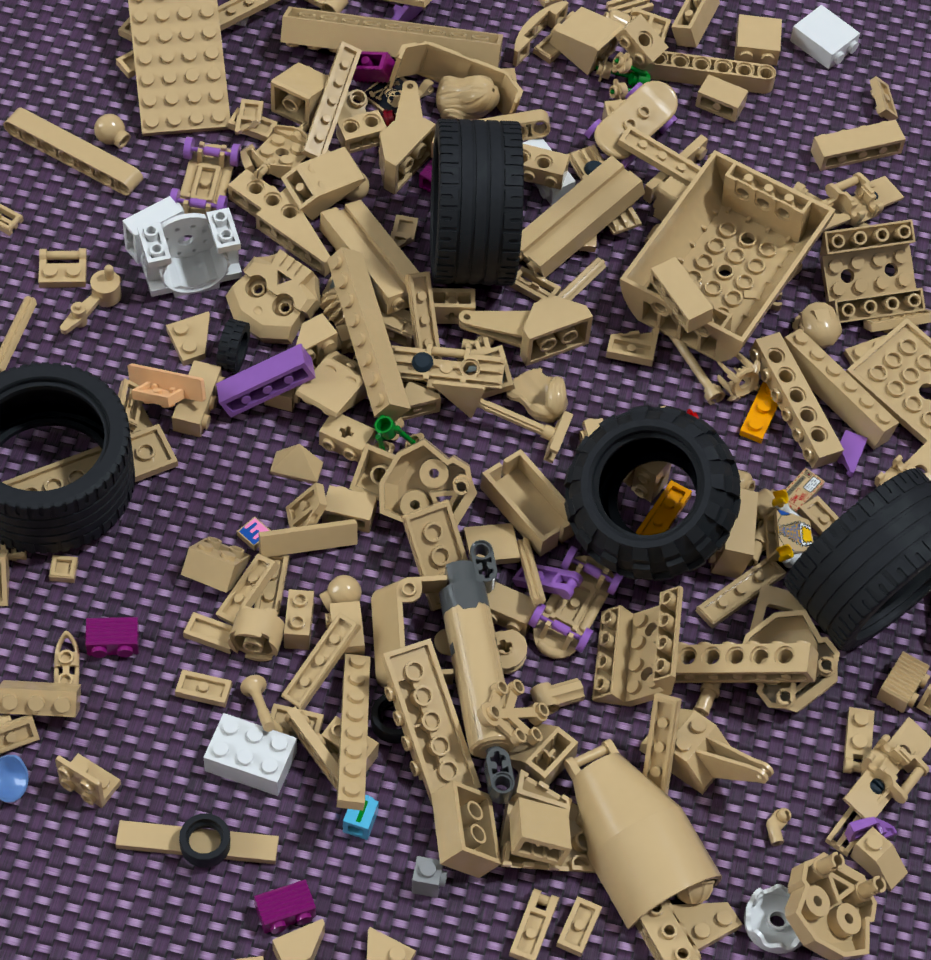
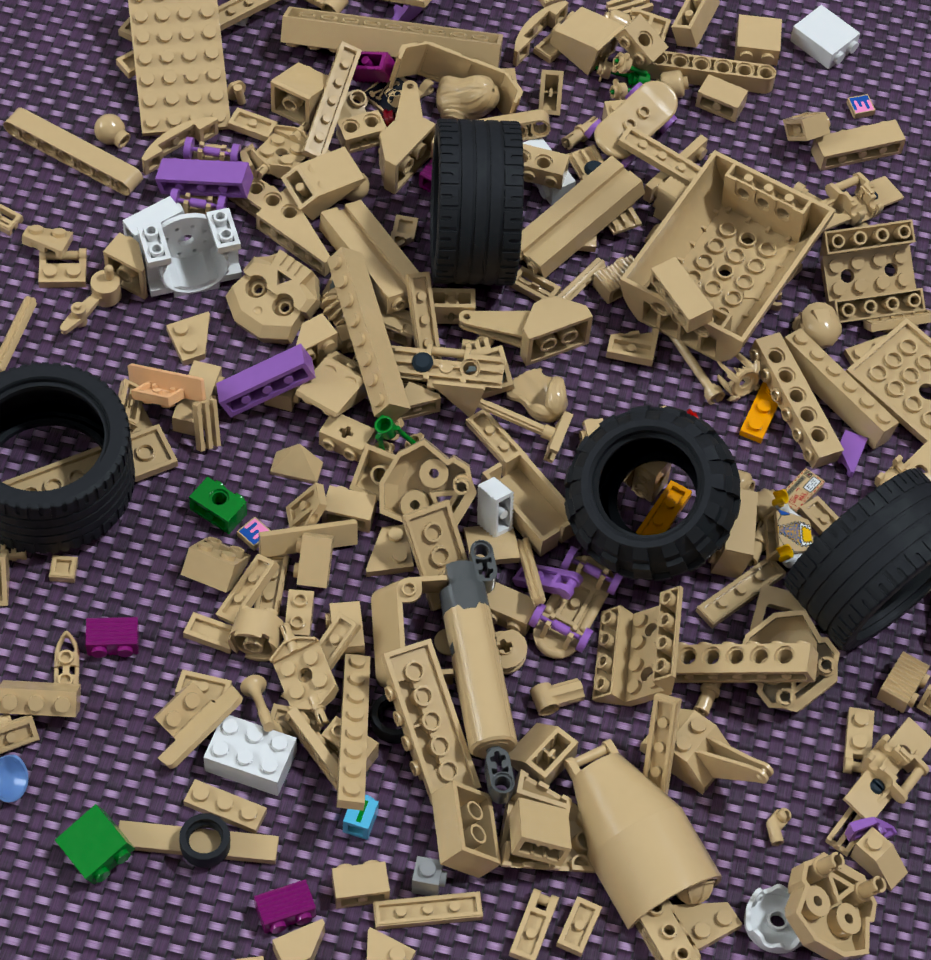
tan bracket [55,753,121,808] -> none
black tyre [216,318,250,374] -> none
tan slope [235,99,264,135] -> none
tan piece [319,575,362,612] -> none
tan plant [477,679,549,746] -> none
tan plate [869,76,898,121] -> none
none -> tan wing [22,225,73,259]
none -> green brick [55,804,135,885]
none -> tan slope [103,233,148,299]
none -> tan slope [142,116,219,175]
none -> tan plate [154,681,243,769]
none -> medium lavender brick [155,158,254,198]
none -> tan plate [183,779,267,834]
none -> green brick [189,477,247,534]
none -> tan tile [192,398,221,452]
none -> tan plate [227,80,246,105]
none -> tan plate [269,623,339,727]
none -> tan brick [293,532,334,588]
none -> tan brick [332,860,390,909]
none -> tan wing [366,524,414,577]
none -> tan tile [373,891,483,930]
none -> tan tile [465,409,529,465]
none -> white brick [477,477,514,537]
none -> tan slope [538,69,564,116]
none -> tan pin [561,116,598,150]
none -> tan brick [593,254,635,304]
none -> tan head [657,70,689,99]
none -> tan brick [783,112,830,141]
none -> tile [846,94,875,119]

